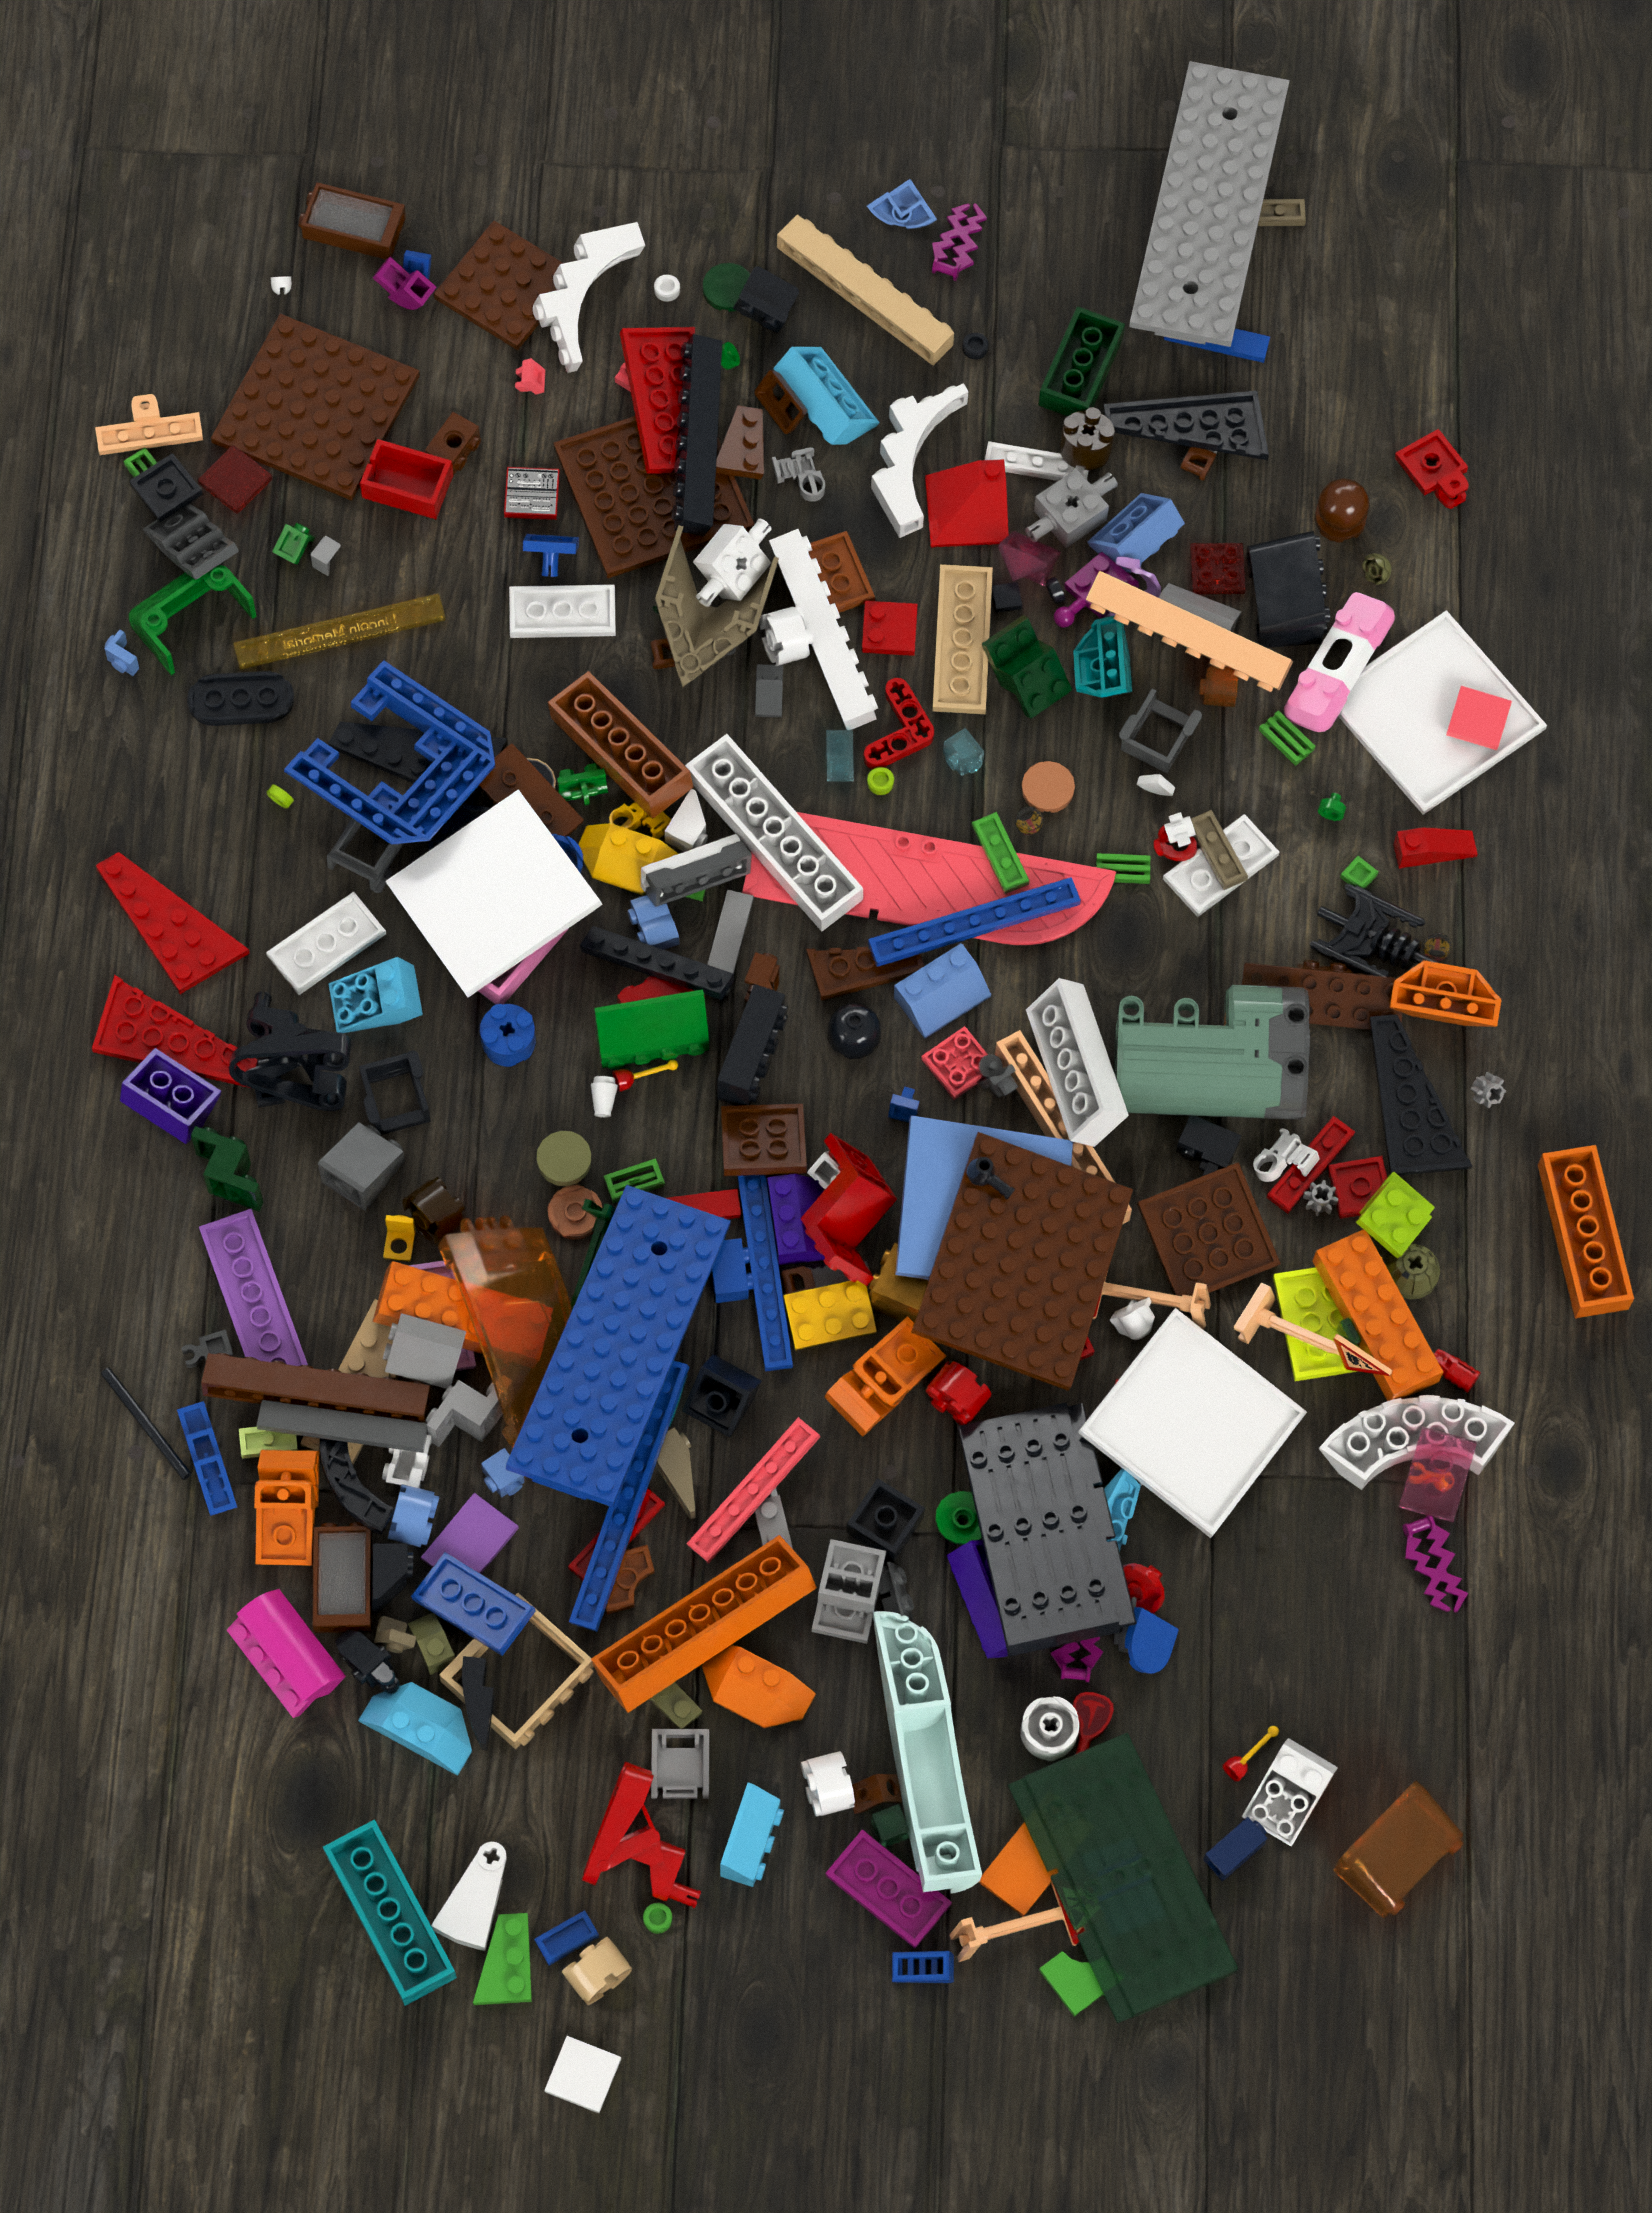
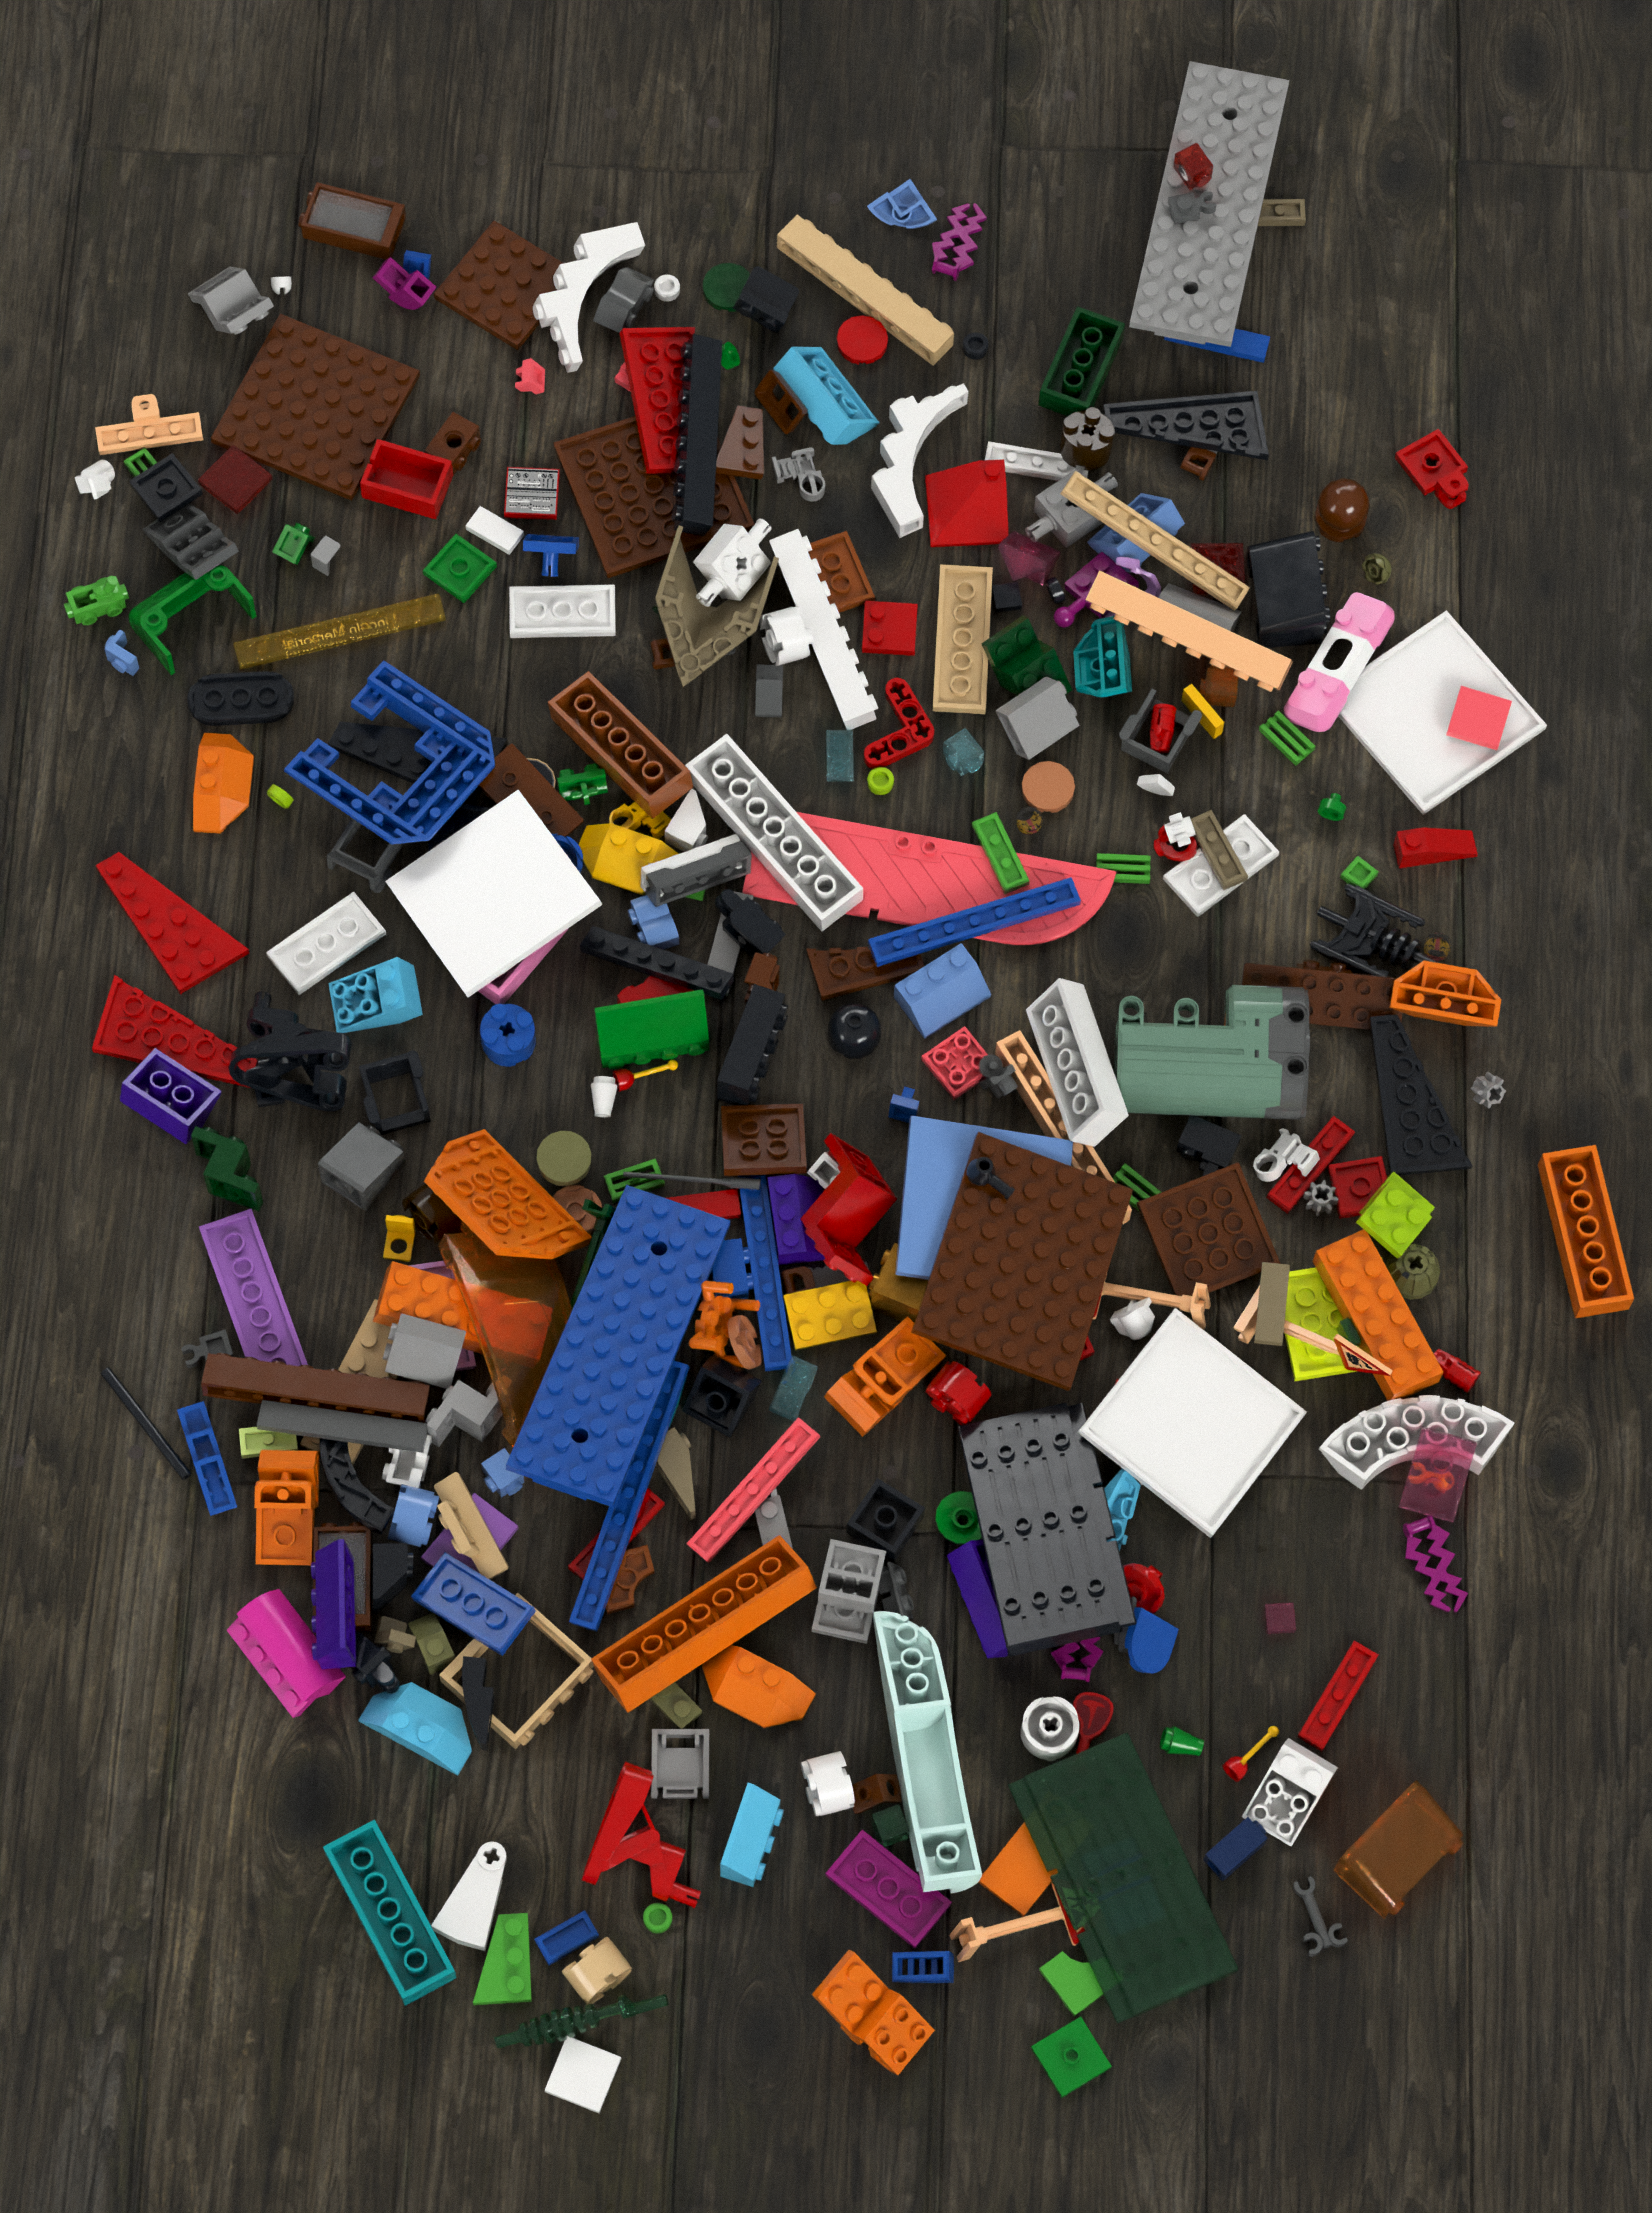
none -> bright green brick [64,576,129,625]
none -> white piece [74,460,115,499]
none -> light grey bracket [188,266,274,335]
none -> orange wedge [193,733,254,834]
none -> dark purple slope [311,1539,356,1669]
none -> green tile [423,534,497,603]
none -> orange plate [424,1129,592,1259]
none -> tan bracket [434,1472,509,1580]
none -> white tile [466,506,524,555]
none -> clear green piece [495,1994,669,2048]
none -> dark grey brick [593,267,654,333]
none -> dark grey piece [623,1172,761,1190]
none -> orange plate [688,1281,760,1368]
none -> black hinge [714,889,786,959]
none -> nougat tile [728,1315,762,1370]
none -> clear light blue slope [769,1356,818,1422]
none -> orange piece [812,1950,935,2075]
none -> red tile [837,315,888,364]
none -> light grey brick [996,677,1080,760]
none -> green plate [1031,2016,1112,2098]
none -> tan tile [1060,471,1250,611]
none -> bright green tile [1113,1163,1162,1212]
none -> red hinge [1150,704,1177,753]
none -> green cone [1160,1726,1204,1756]
none -> dark grey plate [1168,192,1216,224]
none -> clear red brick [1173,143,1213,190]
none -> yellow tile [1181,684,1224,739]
none -> dark tan tile [1254,1262,1290,1346]
none -> clear pink tile [1264,1602,1296,1634]
none -> dark grey bar [1293,1876,1348,1957]
none -> red tile [1297,1640,1379,1751]

